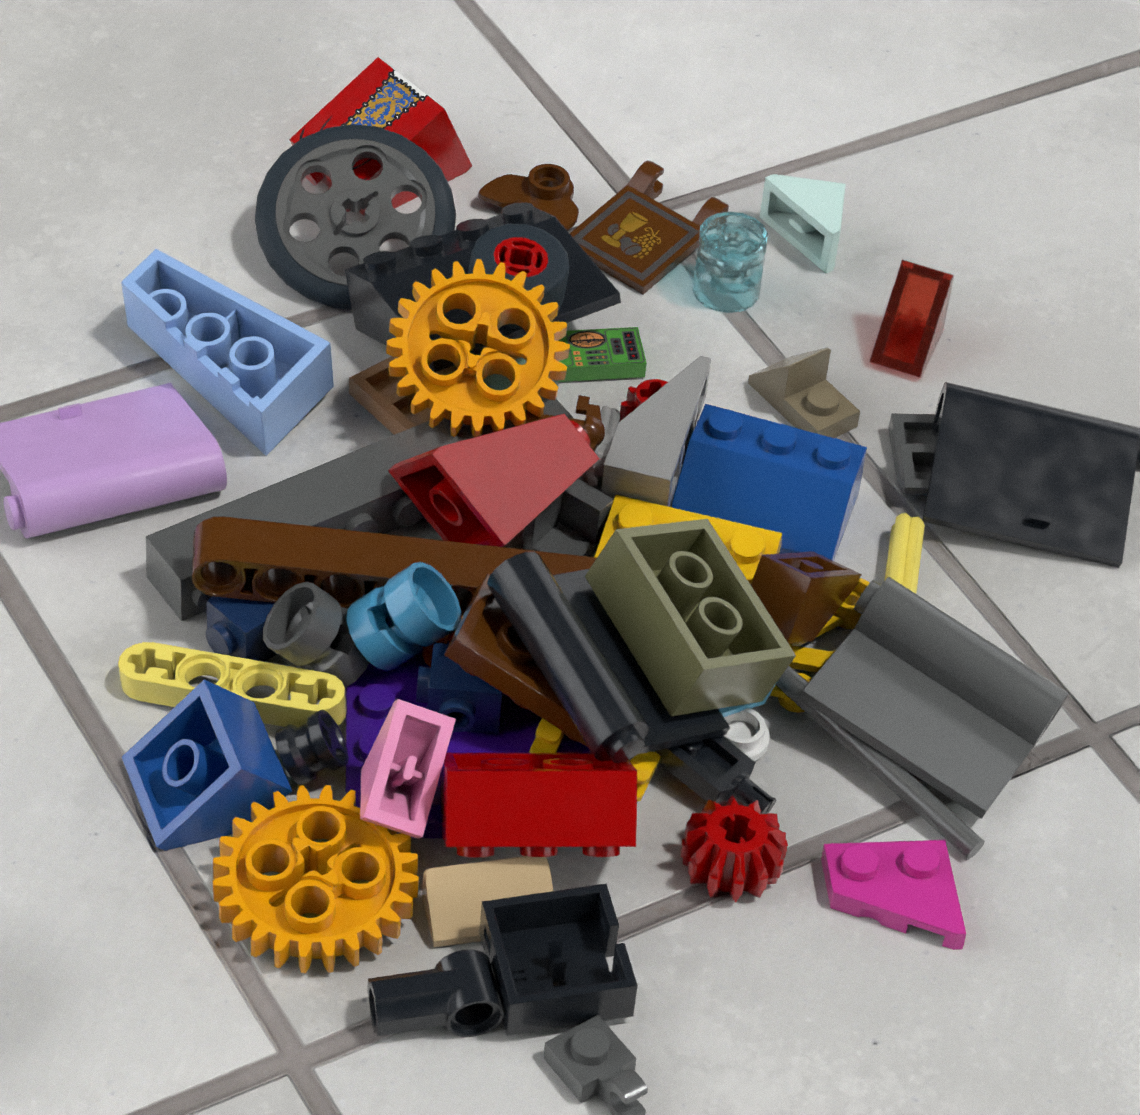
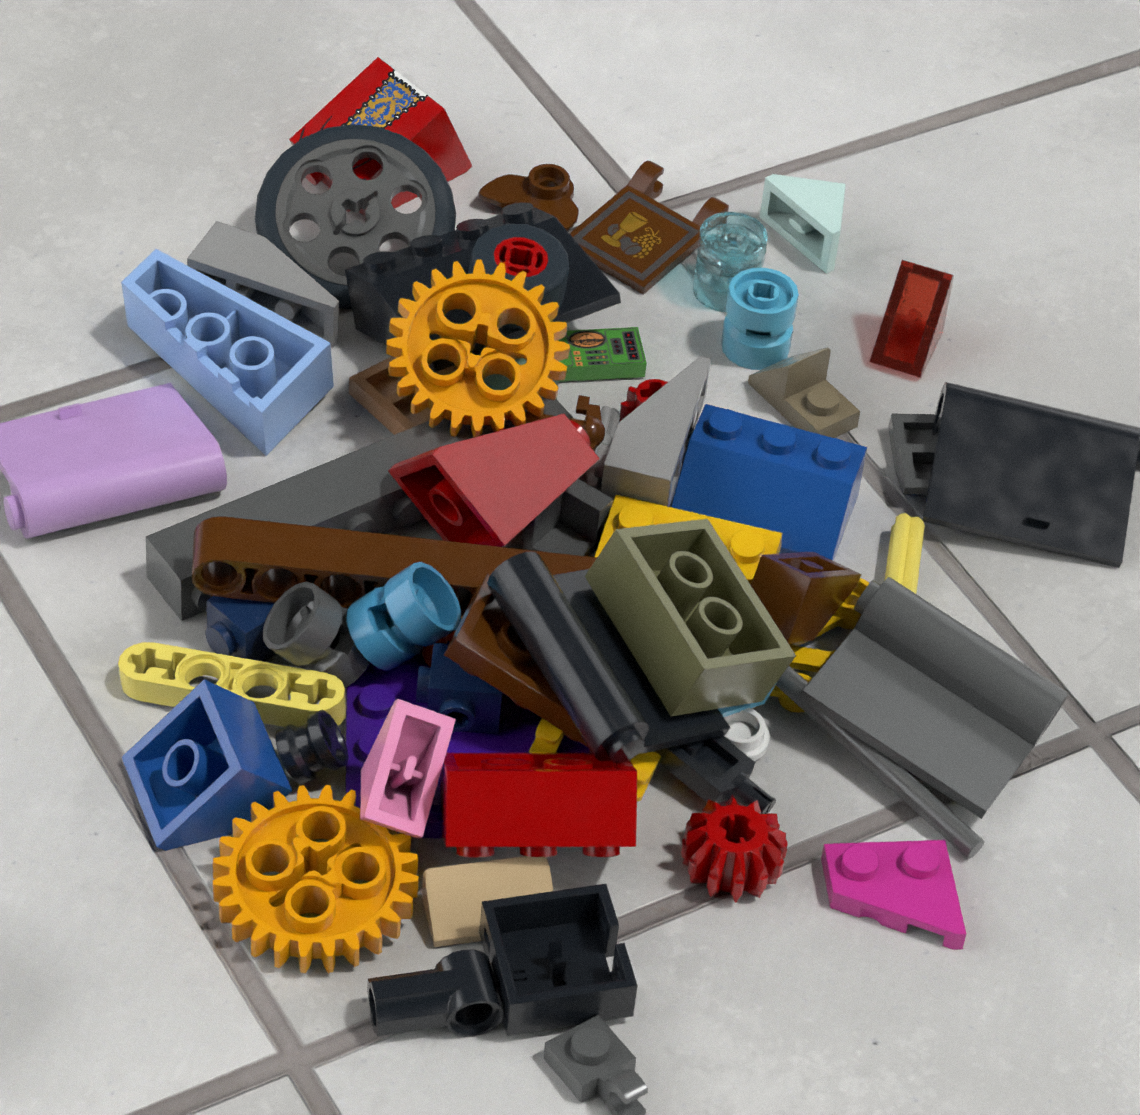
none -> light grey slope [187,221,339,348]
none -> medium azure wheel [721,268,799,370]

